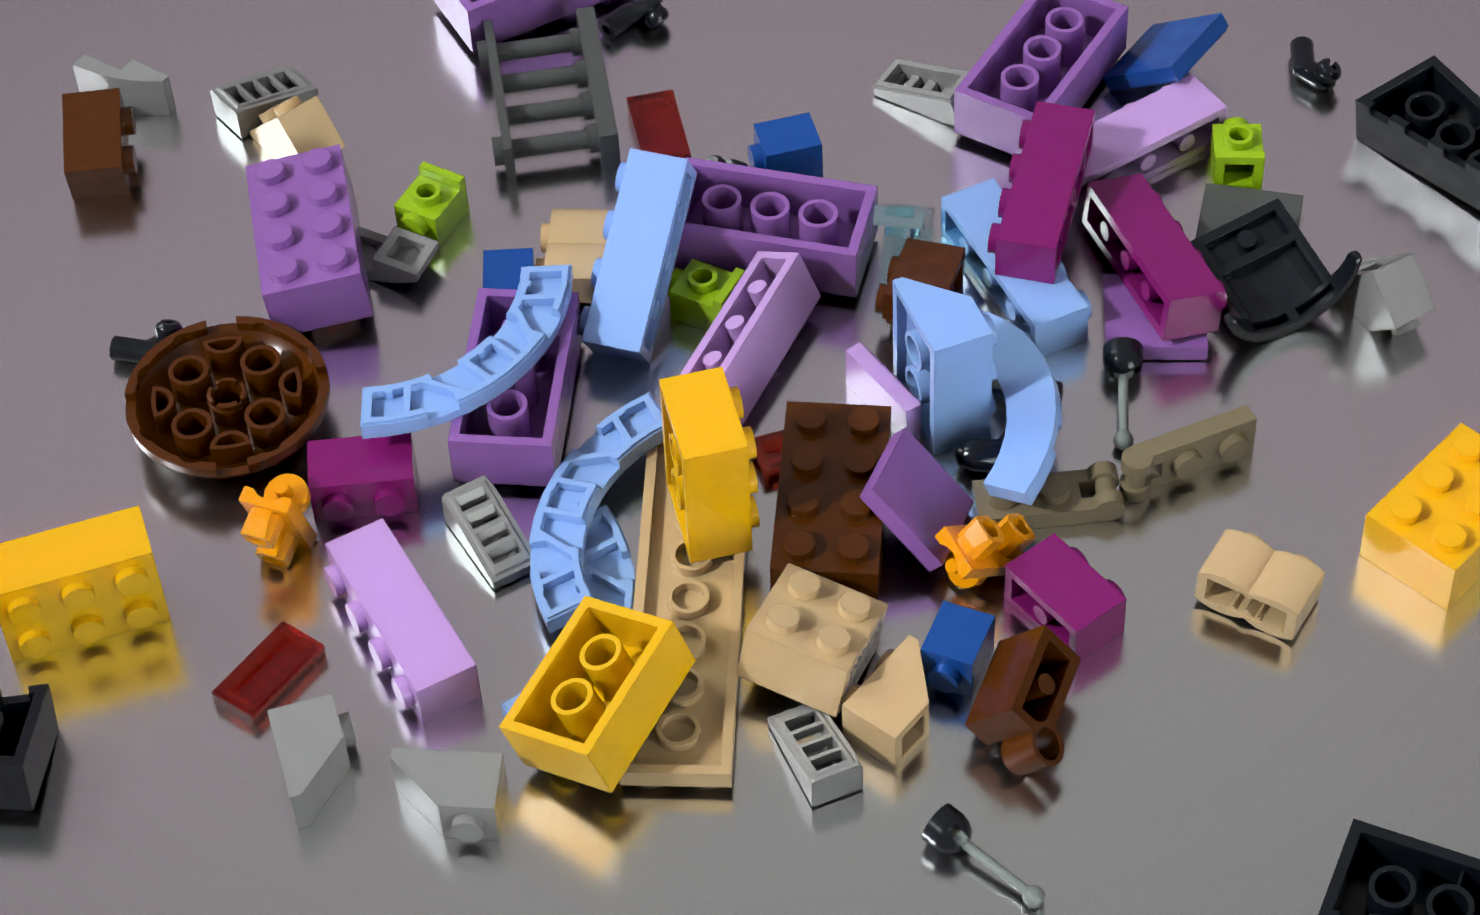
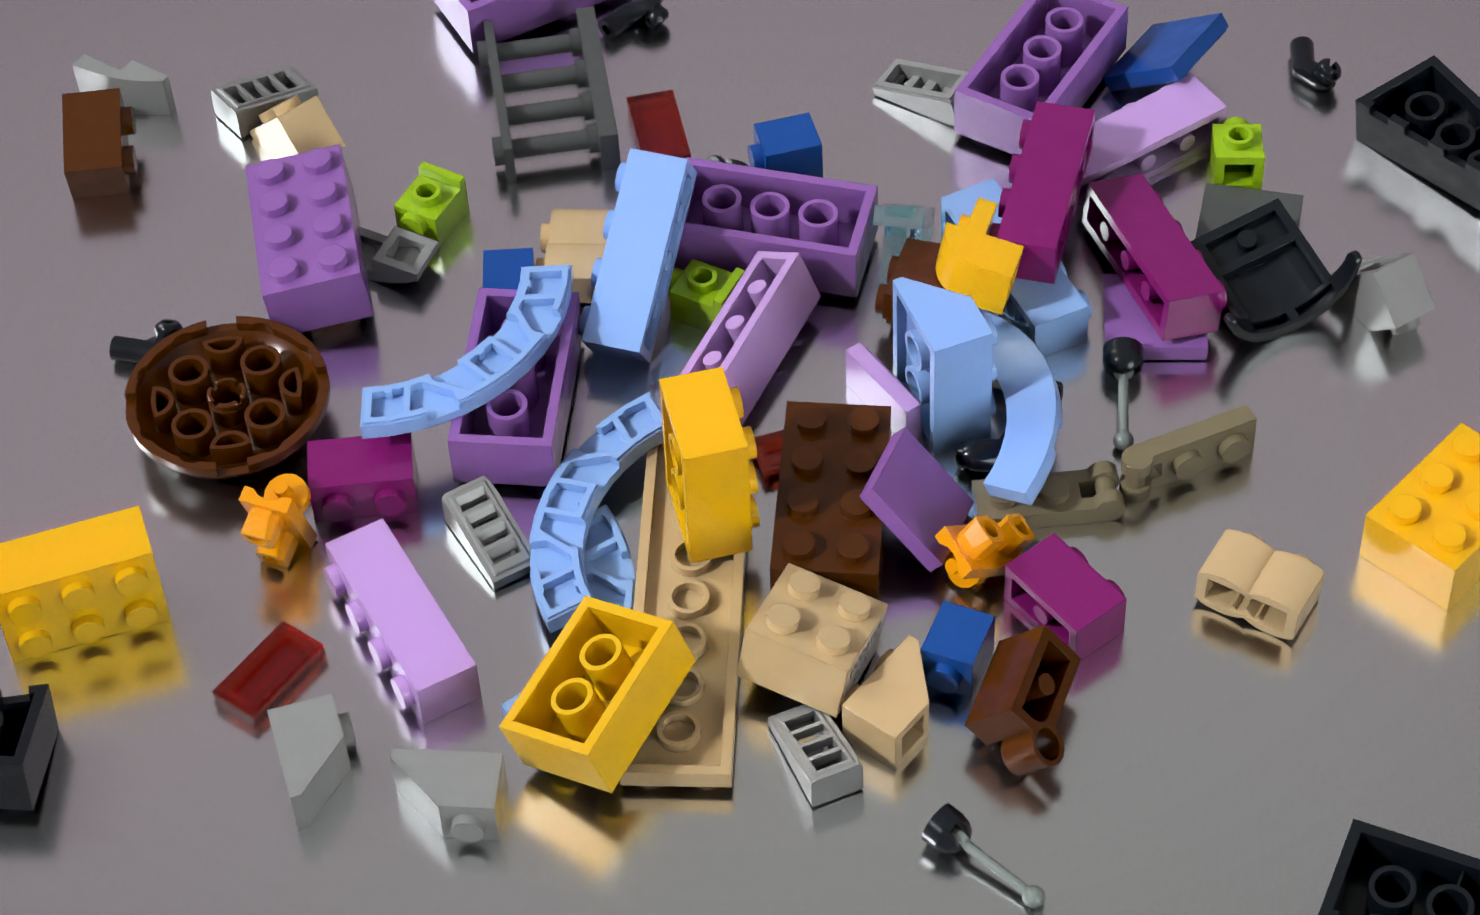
none -> yellow brick [935,197,1024,315]

